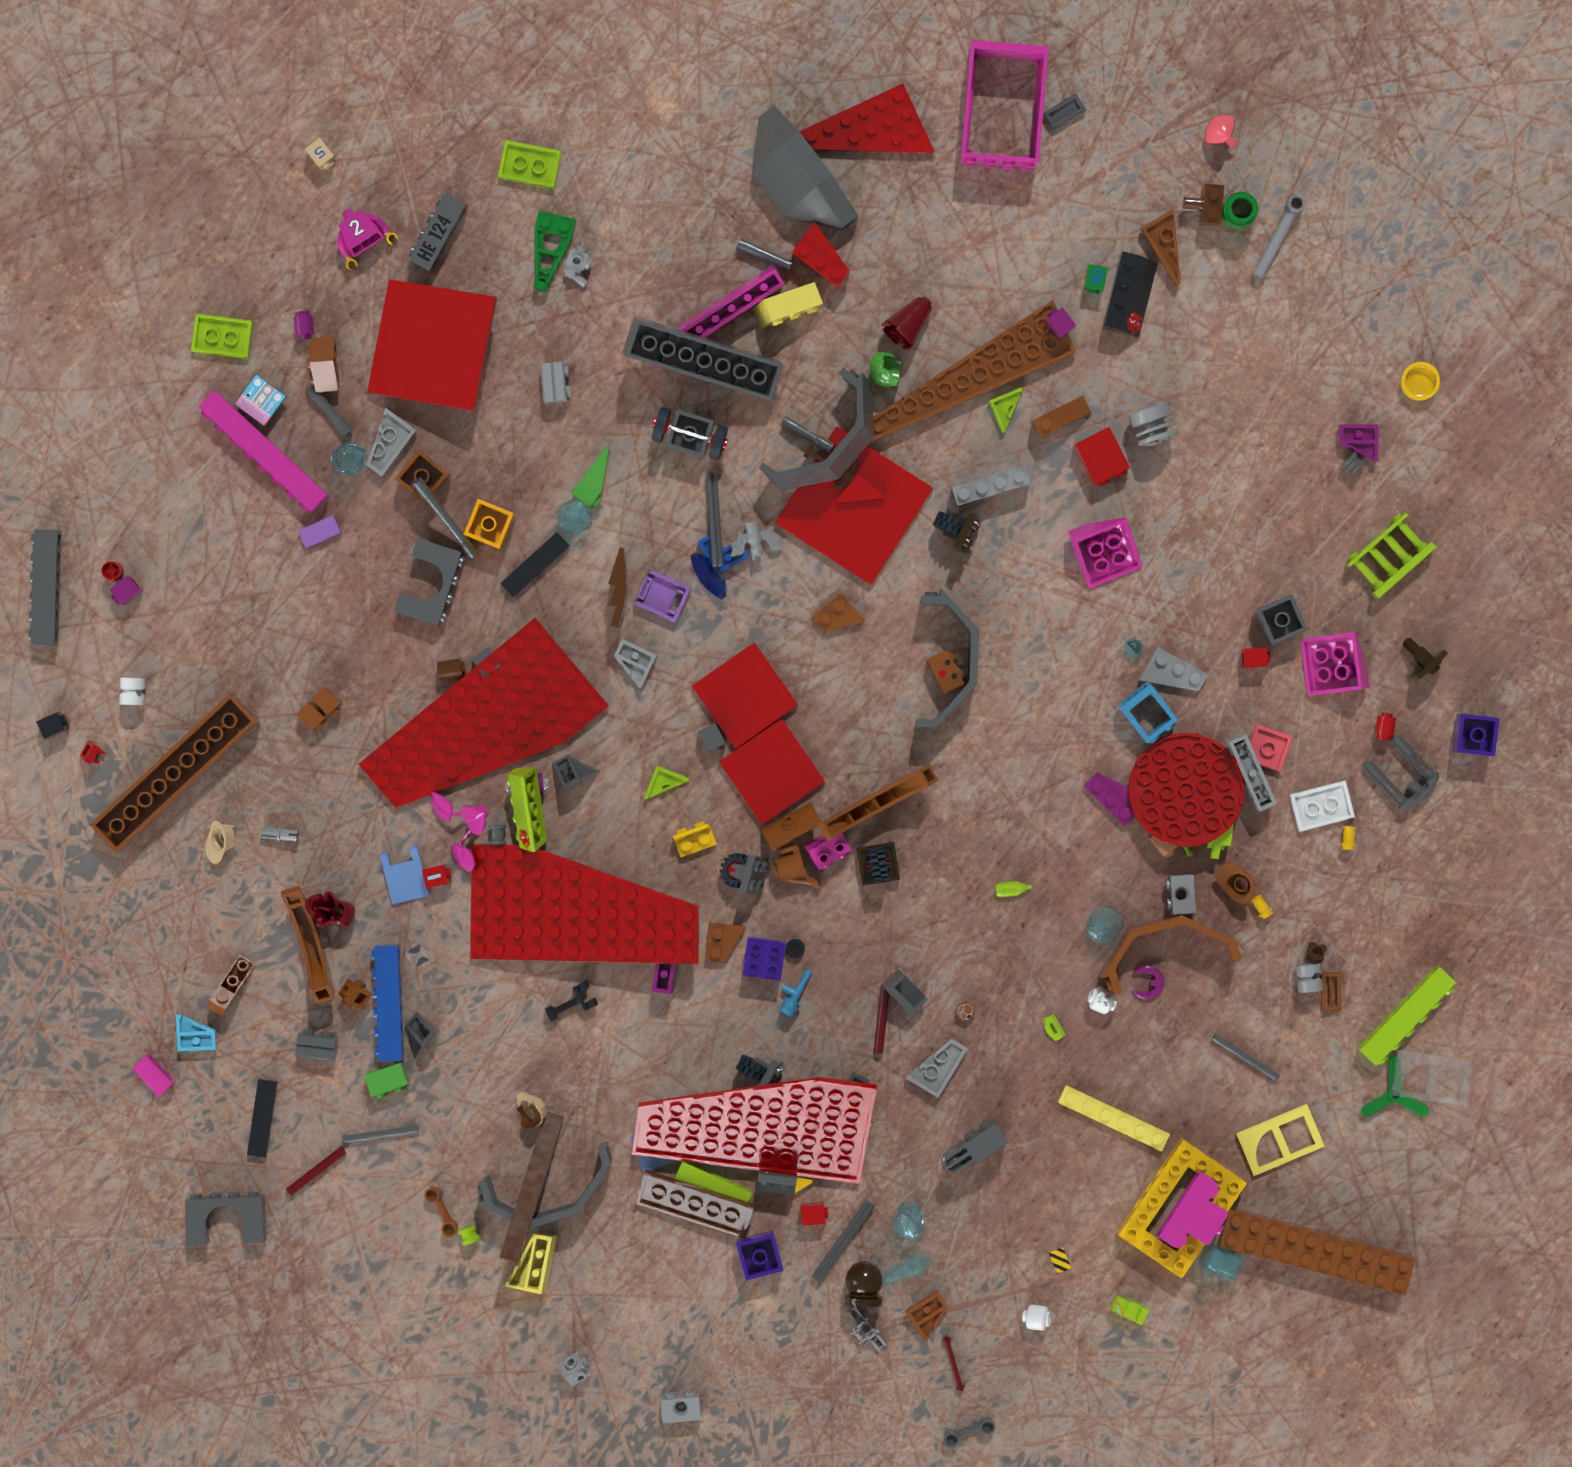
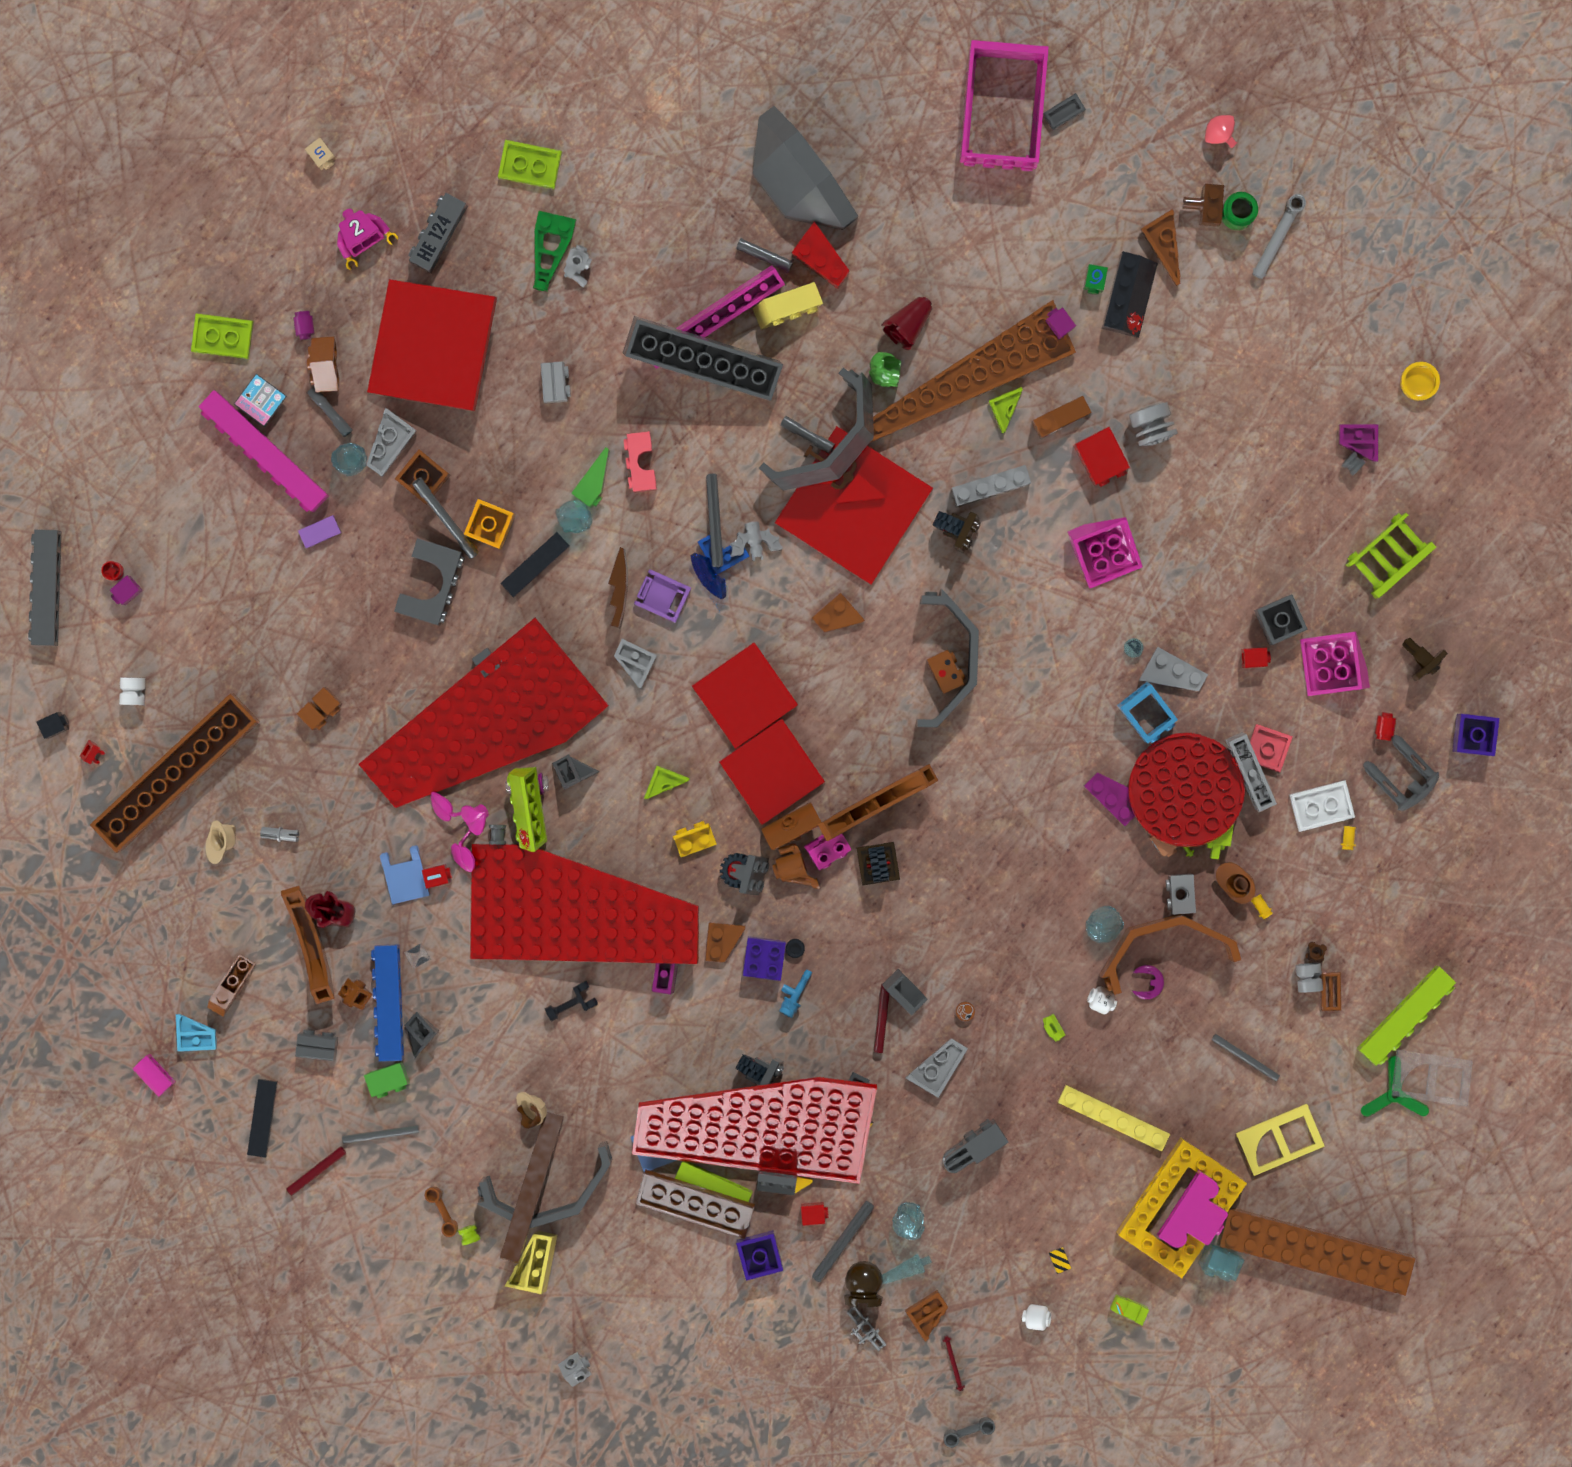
dark grey arch [185,1191,266,1246] -> none
reddish brown brick [437,658,466,681] -> none
brick [651,407,728,460] -> none
light grey brick [661,1391,702,1423] -> none
dark grey brick [698,723,726,753] -> none
red wing [799,83,934,154] -> none
lime piece [995,881,1032,897] -> none
none -> coral arch [624,431,657,493]

